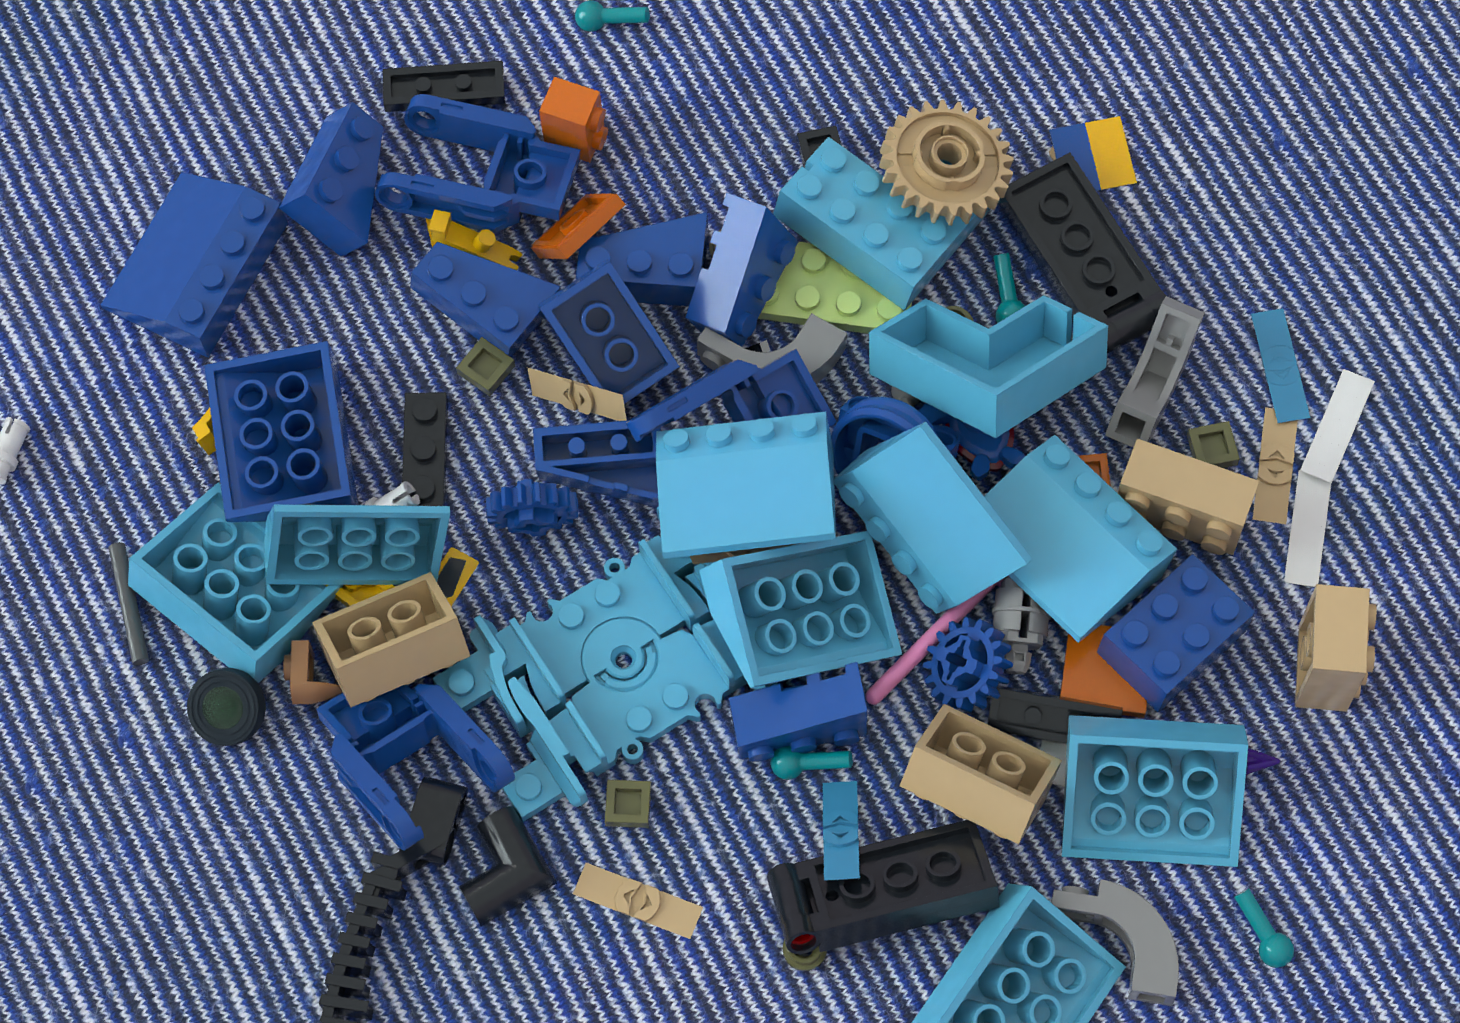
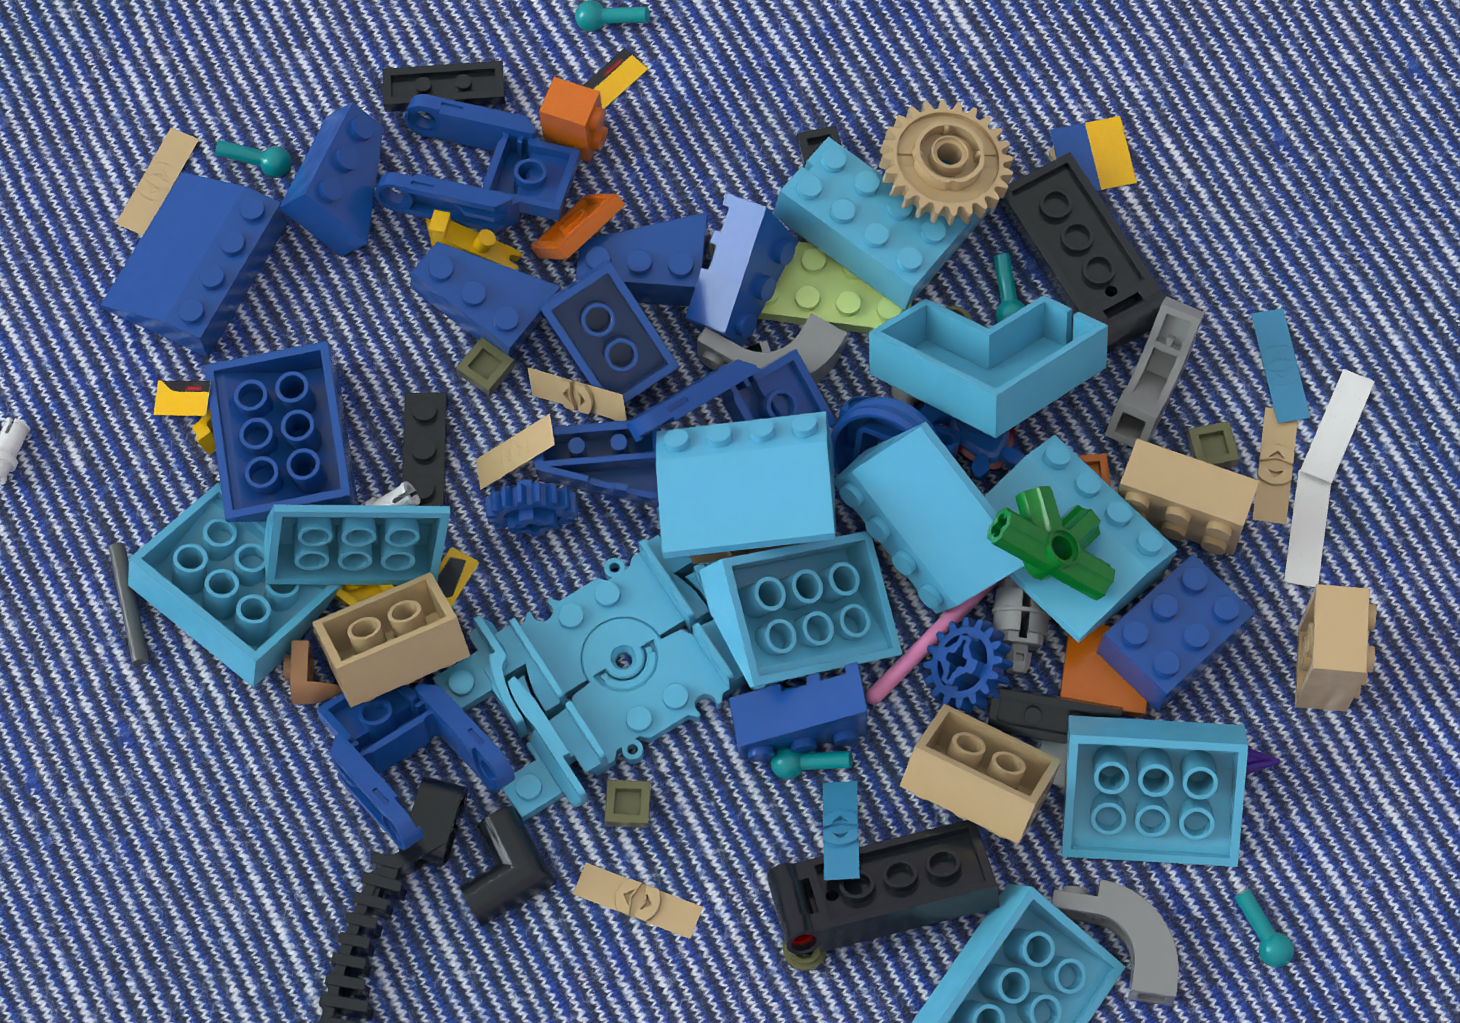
black wheel [187,668,266,746] -> none
none -> tan piece [116,128,199,235]
none -> yellow sticker [153,380,211,416]
none -> teal bar [215,139,292,178]
none -> tan piece [476,414,555,490]
none -> yellow sticker [583,48,648,109]
none -> green piece [987,486,1115,601]

